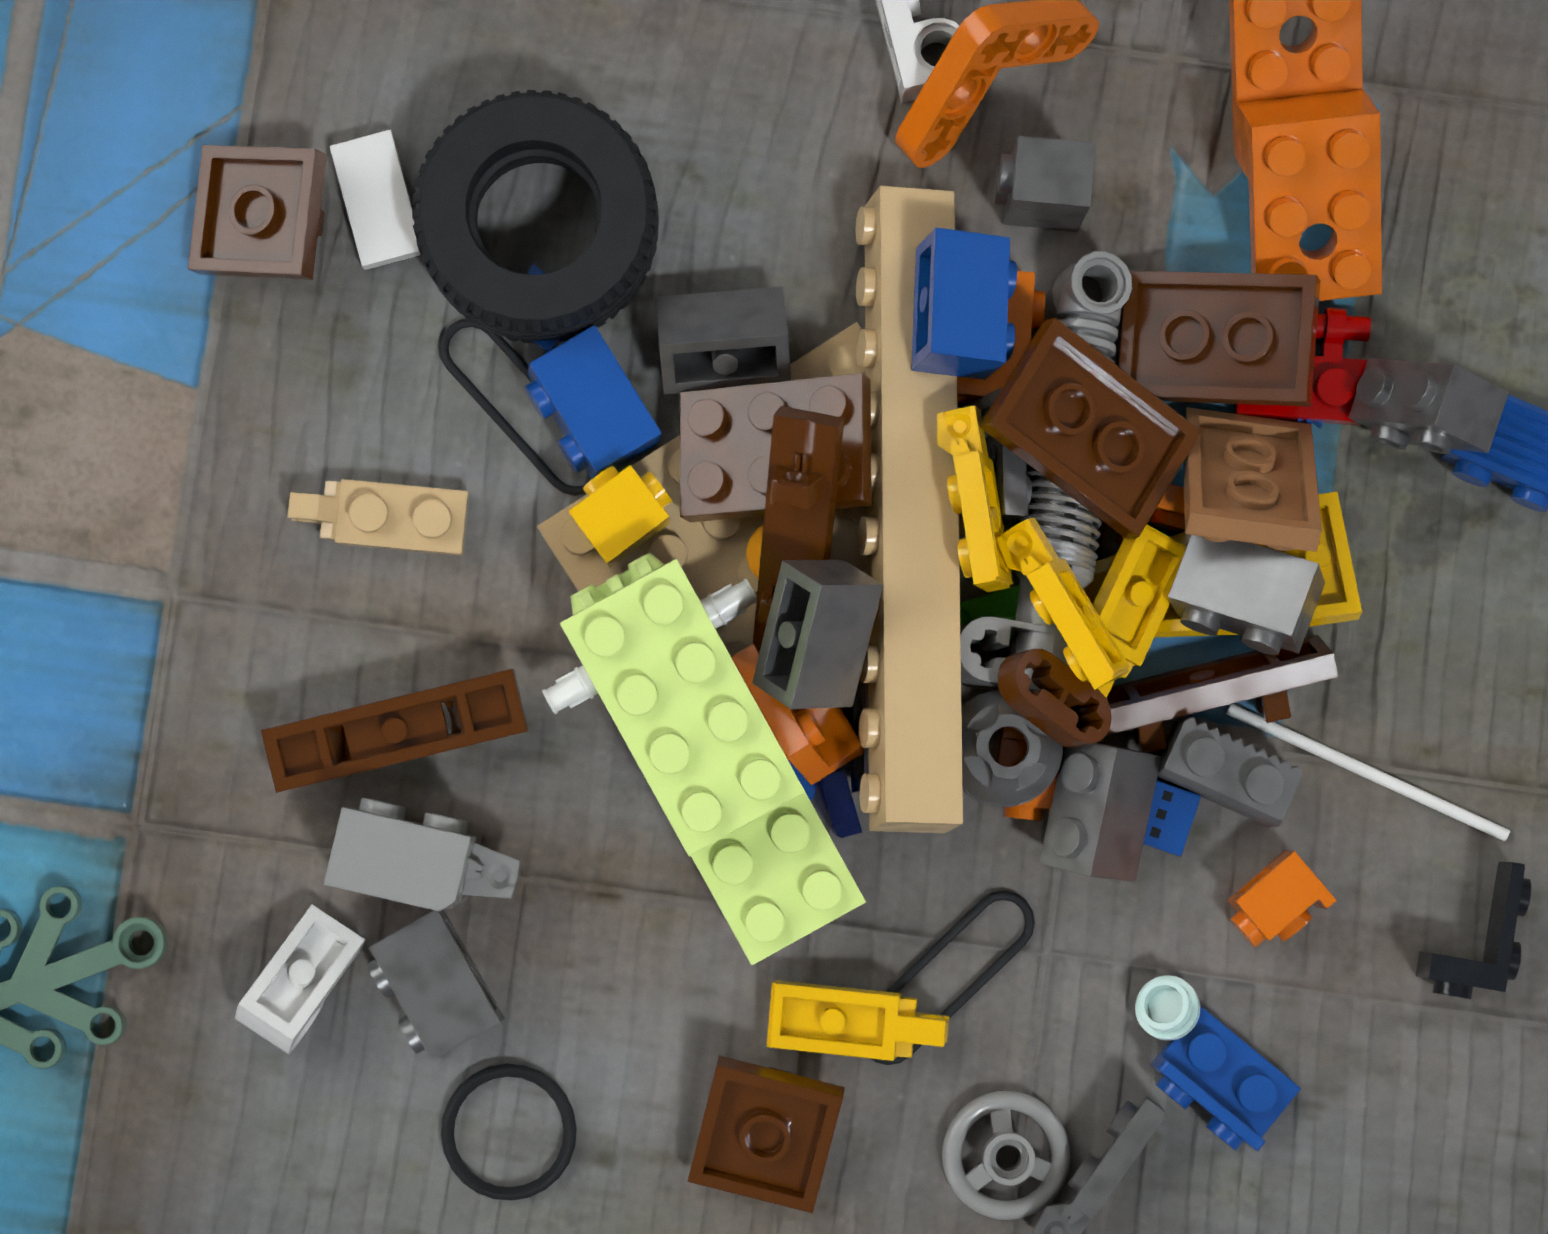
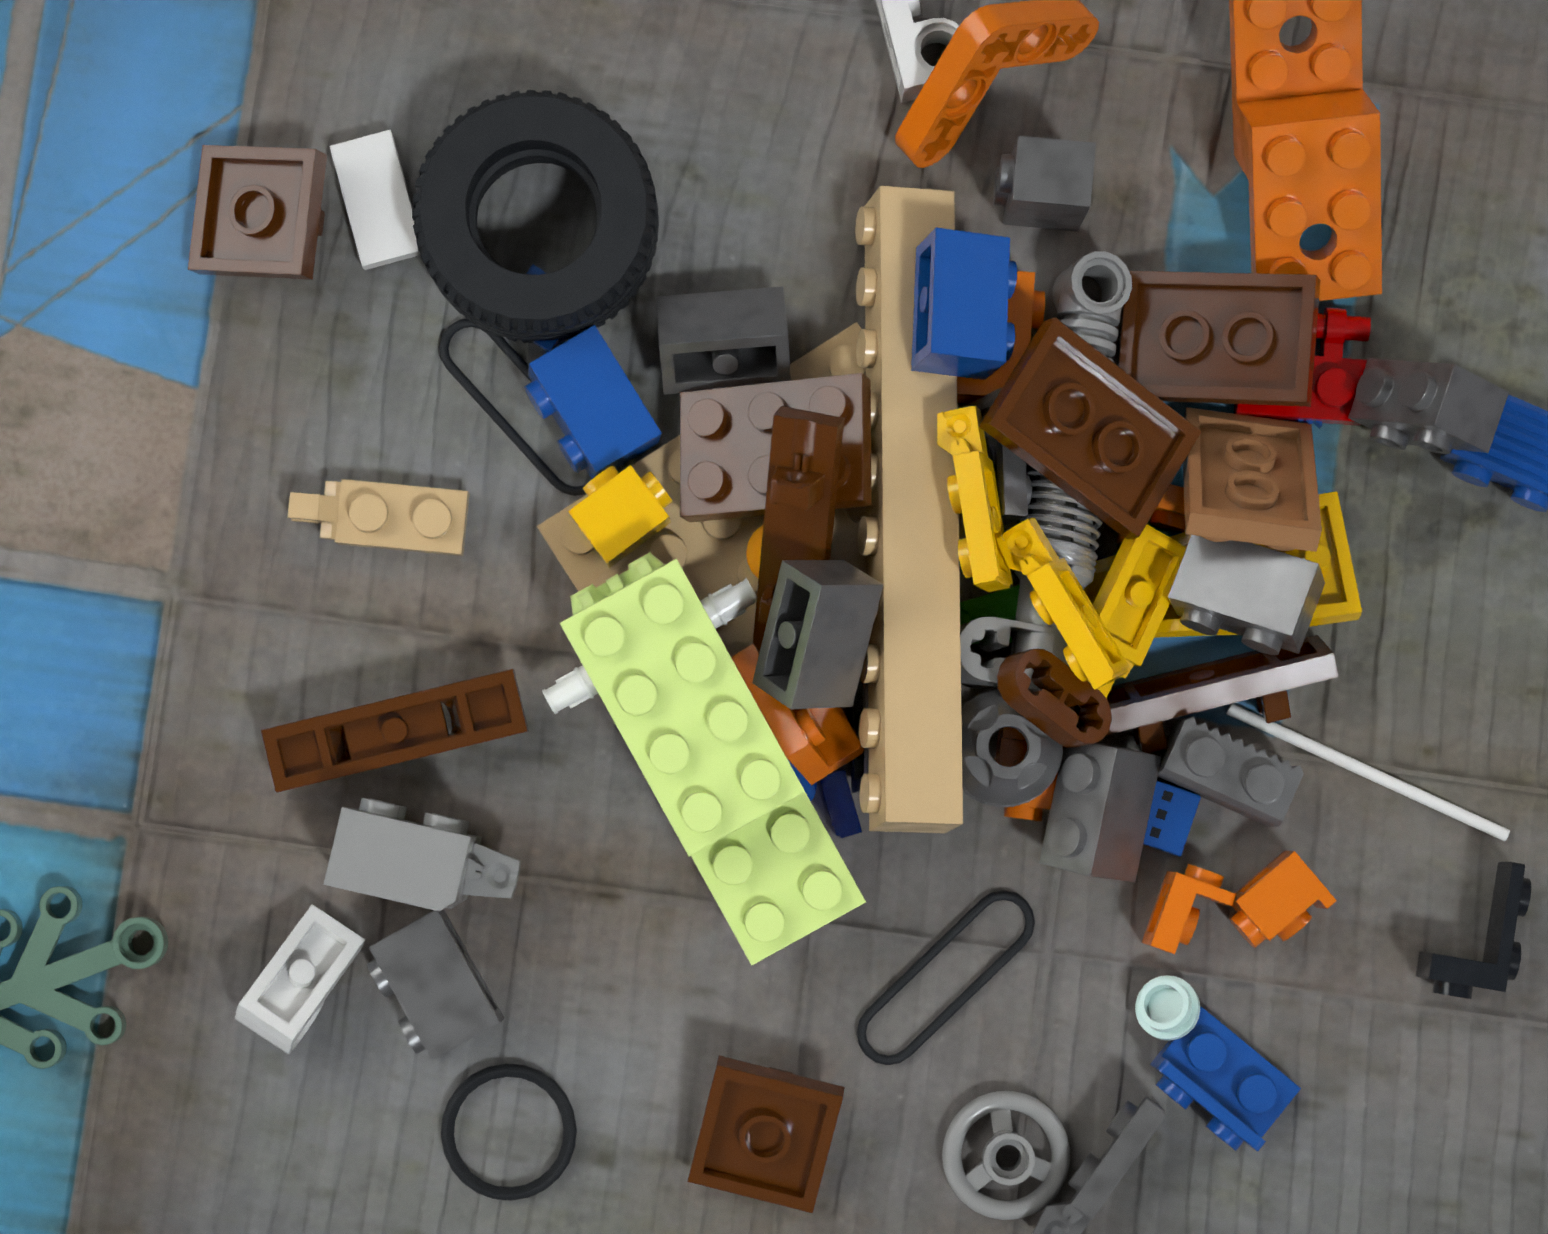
yellow hinge [766,980,949,1061] -> none
none -> orange bracket [1141,864,1236,954]

